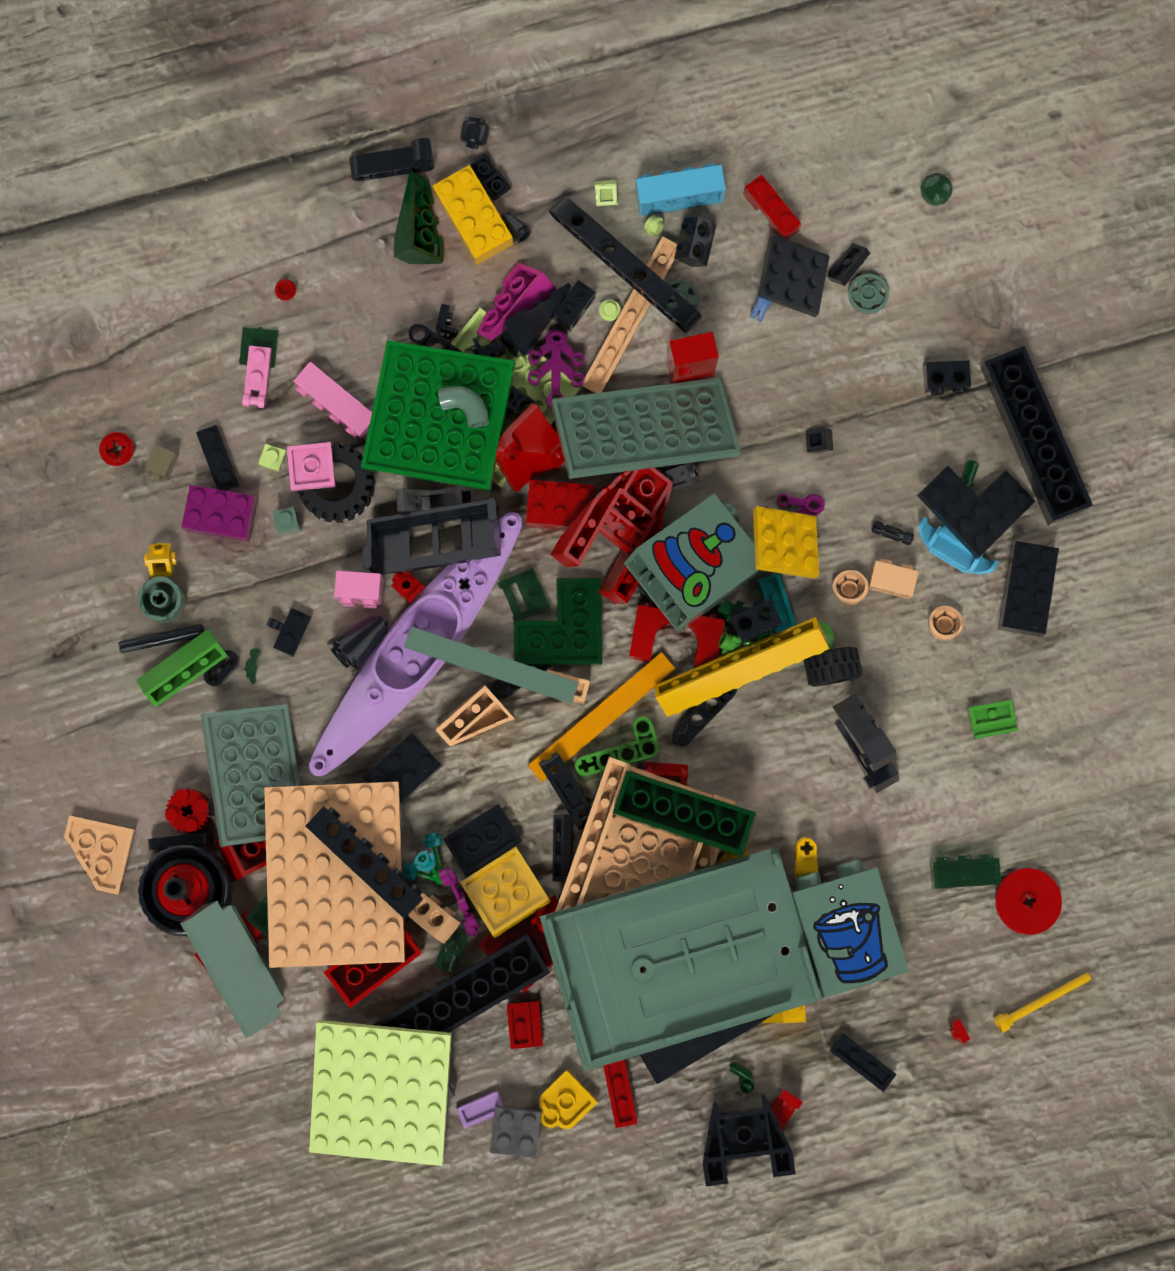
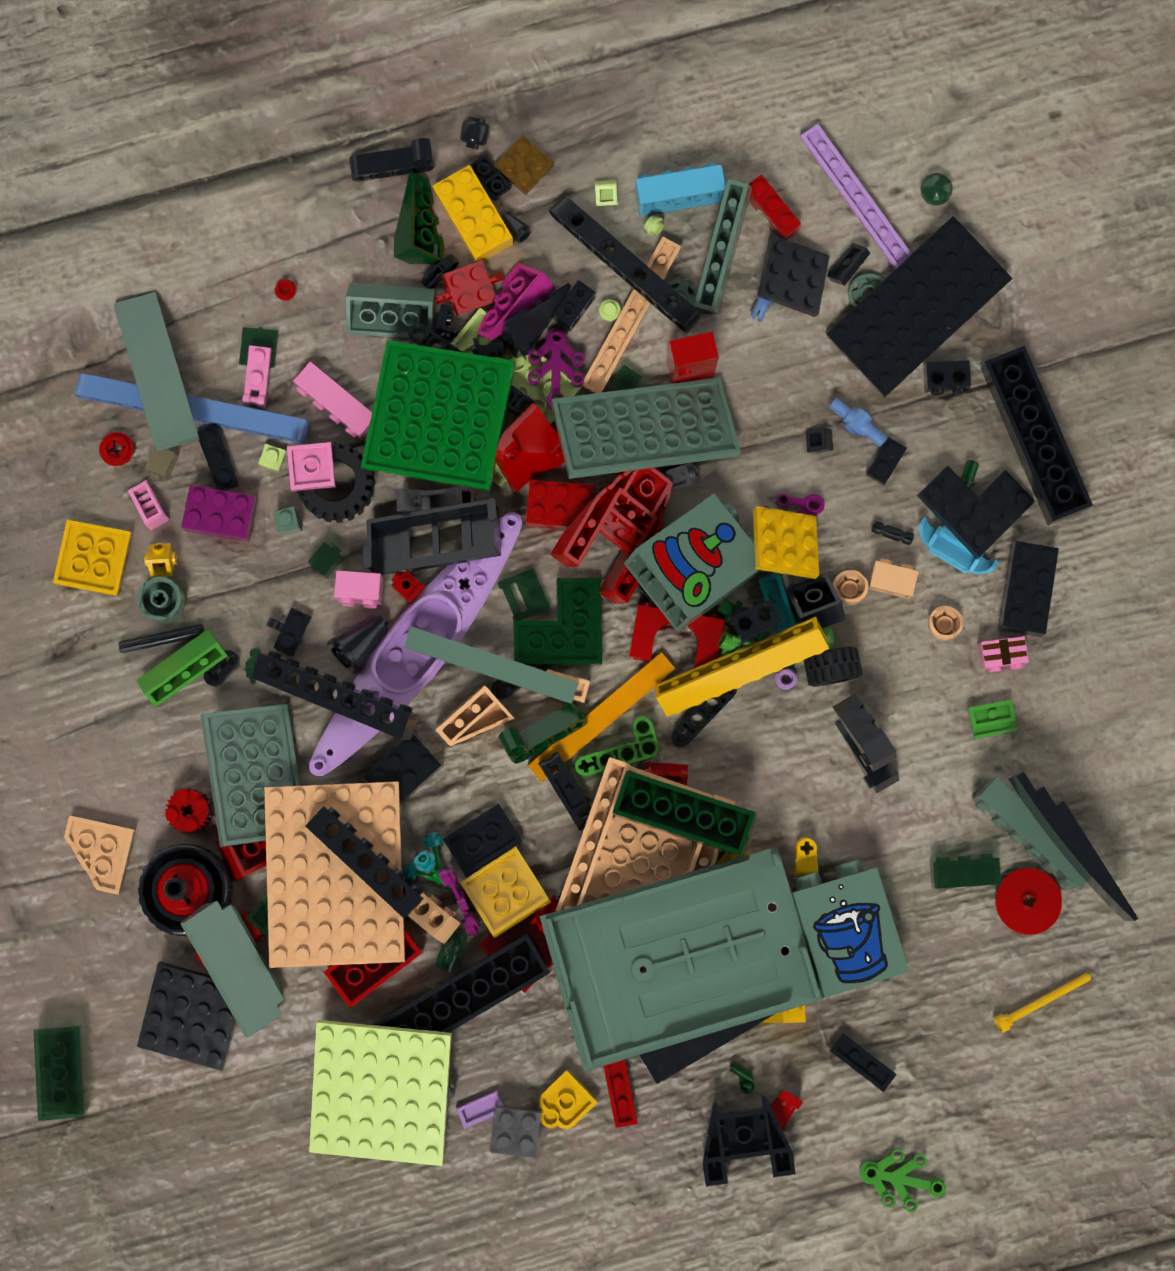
black beam [148,832,213,850] -> none
sand green cylinder [438,386,489,428] -> none
red plate [507,1001,543,1049] -> none
black plate [552,814,573,882] -> none
black brick [674,216,717,267] -> none
red plate [949,1018,971,1043] -> none
none -> clear green brick [33,1025,86,1121]
none -> yellow plate [53,519,132,597]
none -> medium blue beam [75,374,310,444]
none -> sand green slope [114,292,199,452]
none -> bright pink slope [128,480,169,530]
none -> black plate [137,961,236,1071]
none -> black brick [251,651,419,740]
none -> clear green brick [308,542,343,579]
none -> sand green slope [346,283,435,339]
none -> black piece [421,254,459,289]
none -> red plate [434,260,504,316]
none -> pearl gold plate [494,135,554,195]
none -> dark green beam [498,701,588,764]
none -> clear green plate [612,365,642,390]
none -> sand green brick [694,179,752,314]
none -> lavender plate [775,668,797,690]
none -> black brick [786,573,846,628]
none -> lavender plate [800,124,912,270]
none -> black plate [826,216,1013,398]
none -> medium blue pin [828,397,887,447]
none -> bright green plant [859,1148,946,1213]
none -> black plate [866,437,907,486]
none -> sand green brick [972,777,1086,889]
none -> brick [978,636,1029,673]
none -> black slope [1008,772,1139,921]

